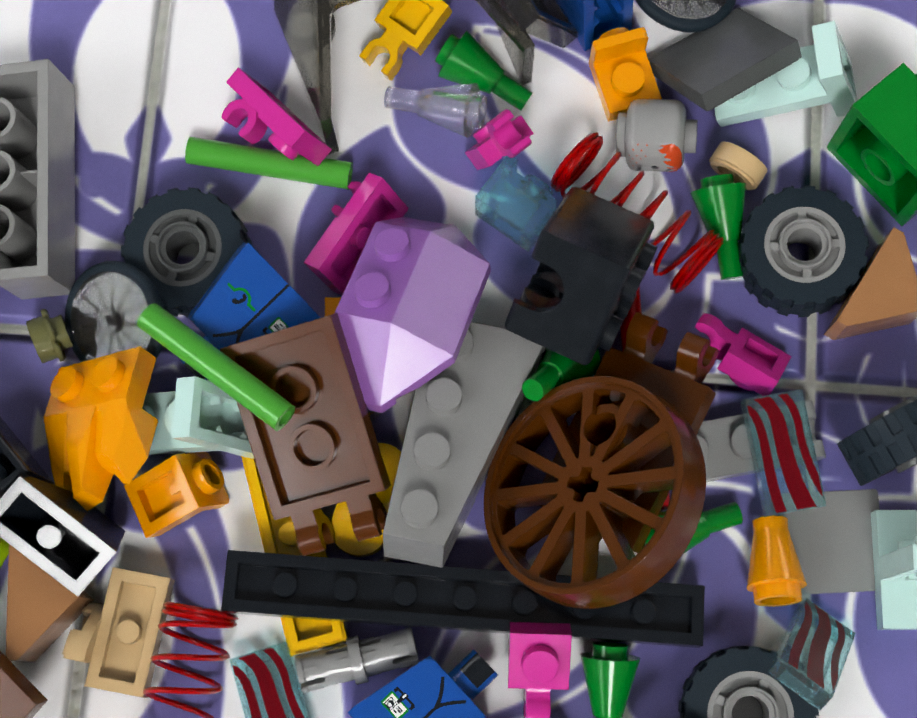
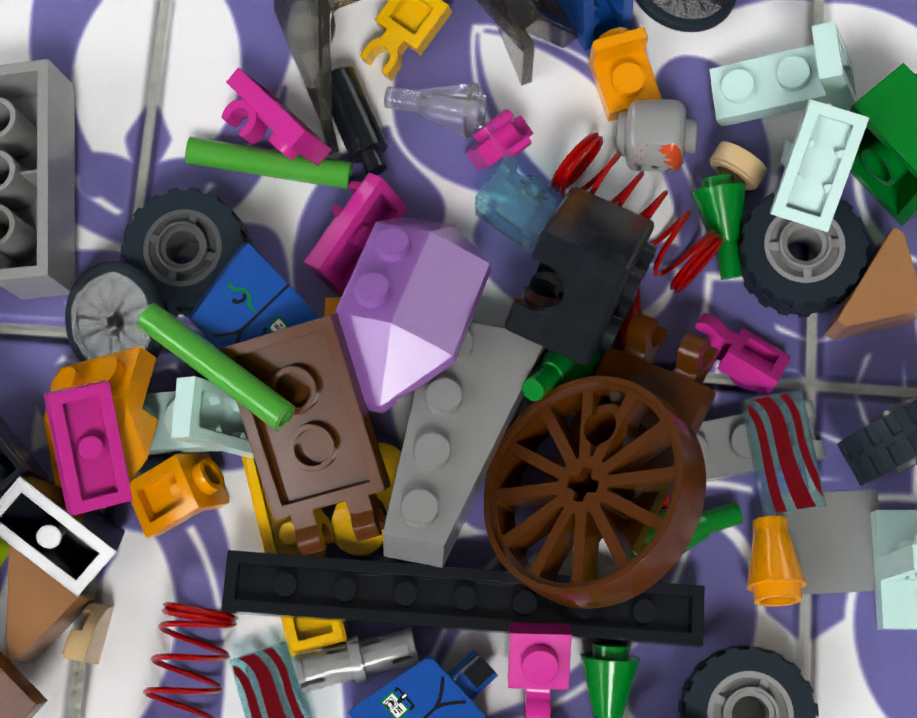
olive plate [26,309,73,363] -> none
tan plate [84,567,175,698] -> none
green cone [435,30,533,111] -> none
dark grey tile [648,8,802,111] -> none
clear light blue tile [768,598,856,710] -> none
none -> dark pink plate [43,380,133,516]
none -> black cylinder [318,67,388,175]
none -> light aqua bracket [770,99,869,232]

